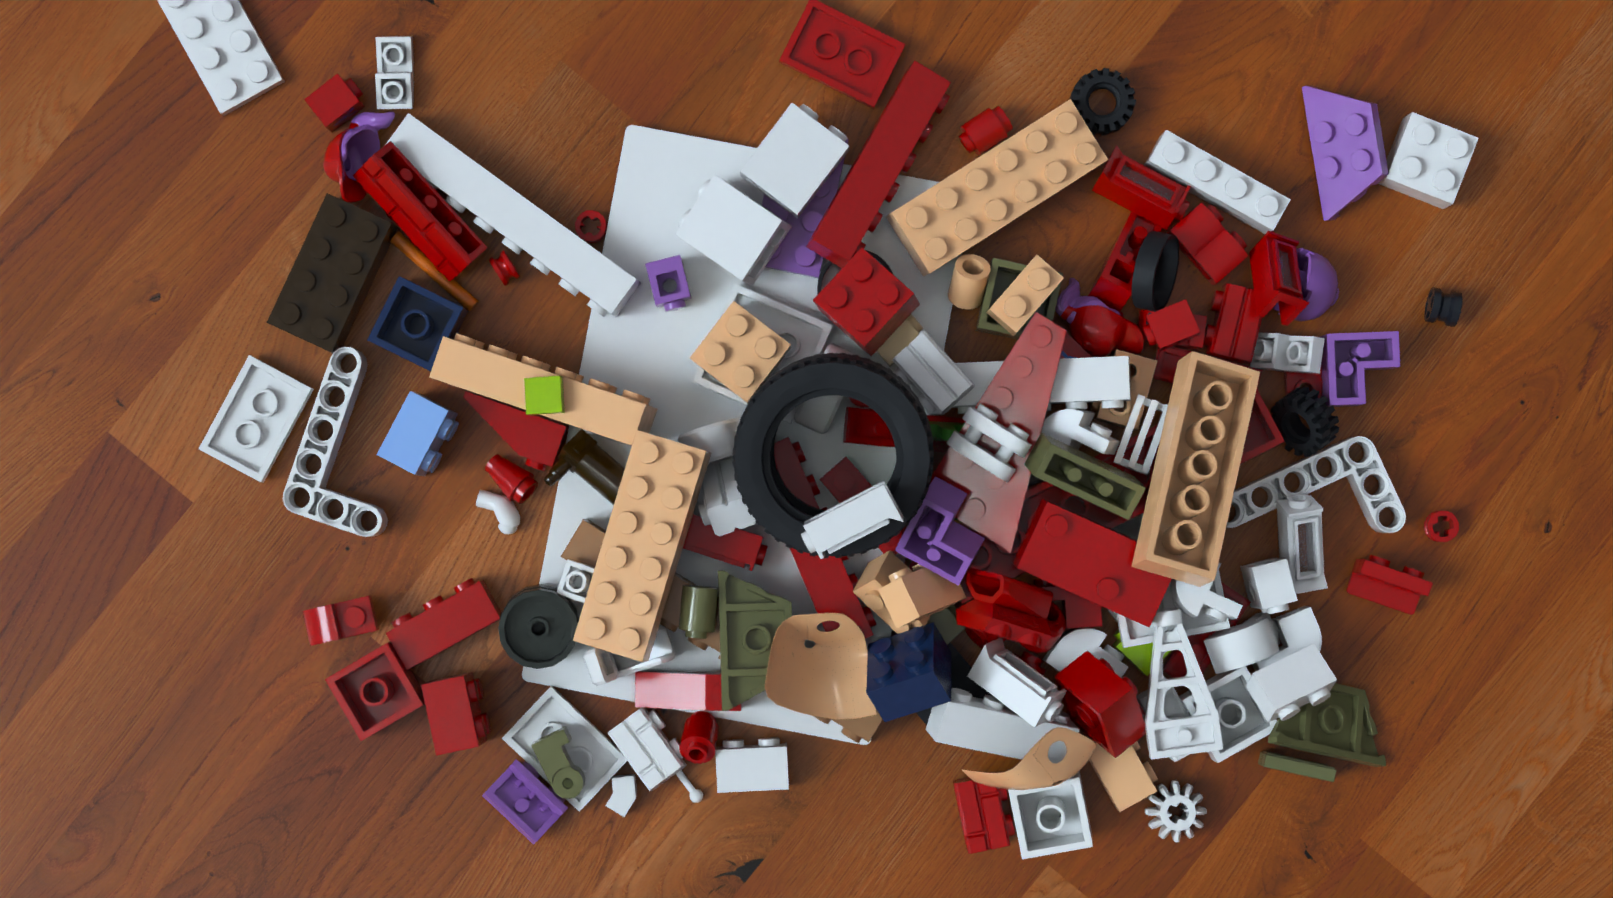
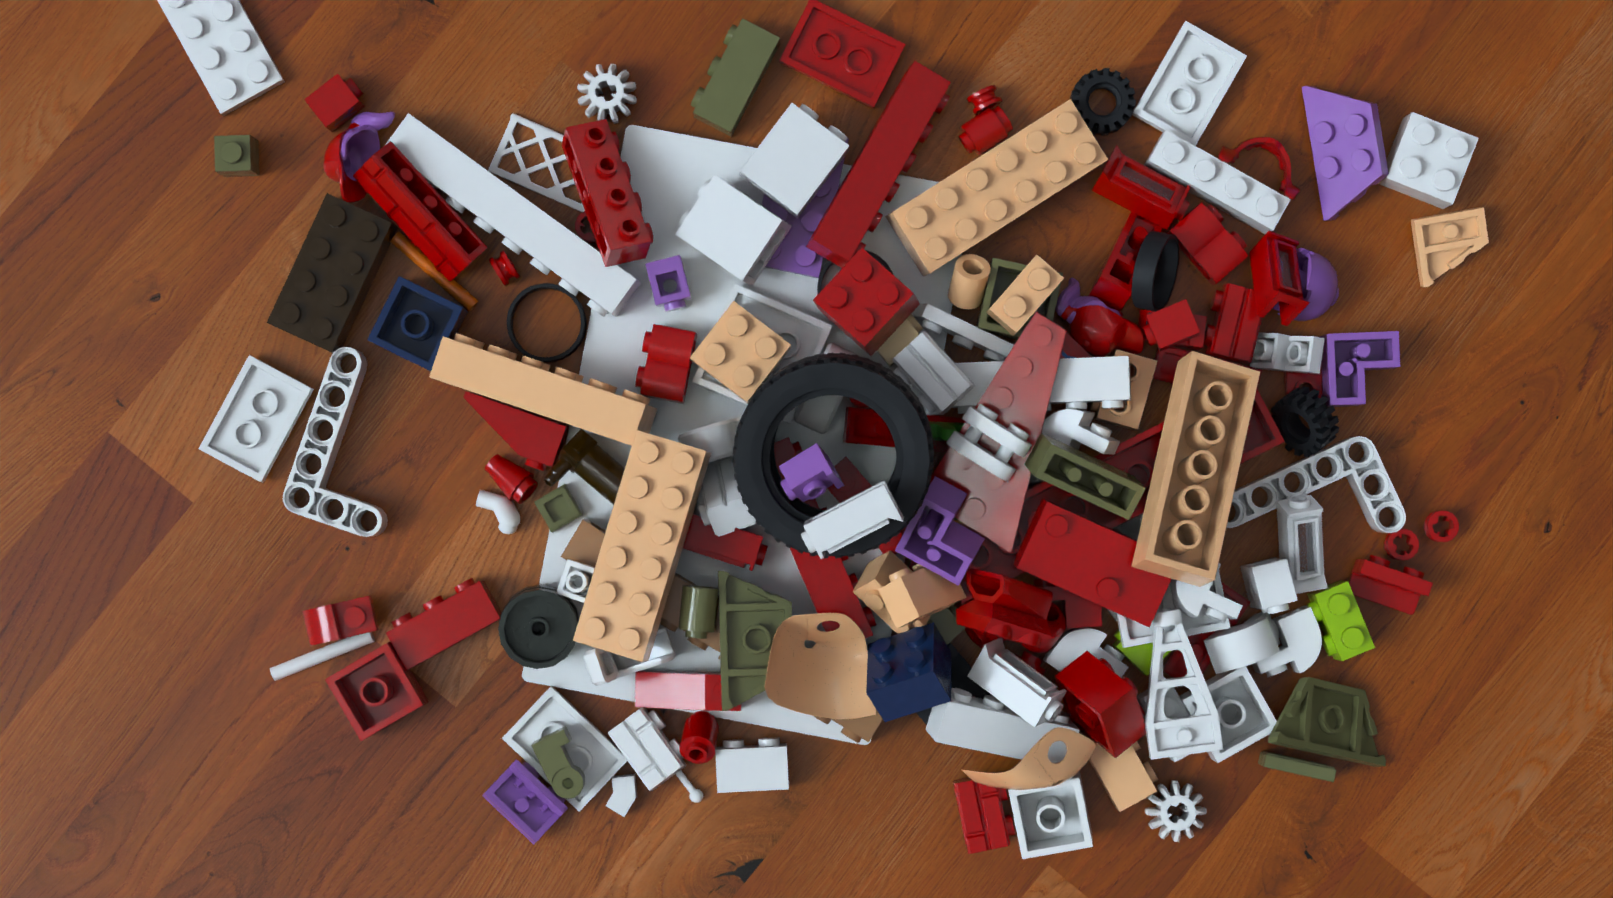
white slope [375,36,414,109] -> none
light blue brick [377,391,459,476] -> none
red brick [421,671,491,756] -> none
lime tile [524,376,565,415] -> none
white tile [1113,394,1168,475] -> none
white brick [1246,644,1337,723] -> none
black wheel [1424,287,1463,327] -> none
none -> olive brick [214,135,260,177]
none -> white bar [270,632,375,681]
none -> white window [488,113,585,212]
none -> black tyre [507,283,586,362]
none -> olive tile [534,484,583,533]
none -> red brick [561,119,653,267]
none -> white gear [577,64,637,124]
none -> red brick [635,324,697,404]
none -> olive brick [691,18,780,137]
none -> medium lavender brick [779,443,844,502]
none -> white plate [914,303,1014,361]
none -> red bush [967,85,1003,115]
none -> white plate [1132,21,1247,146]
none -> red helmet [1218,137,1300,201]
none -> lime brick [1307,580,1375,661]
none -> red bush [1384,529,1419,560]
none -> light nougat wing [1411,207,1489,287]

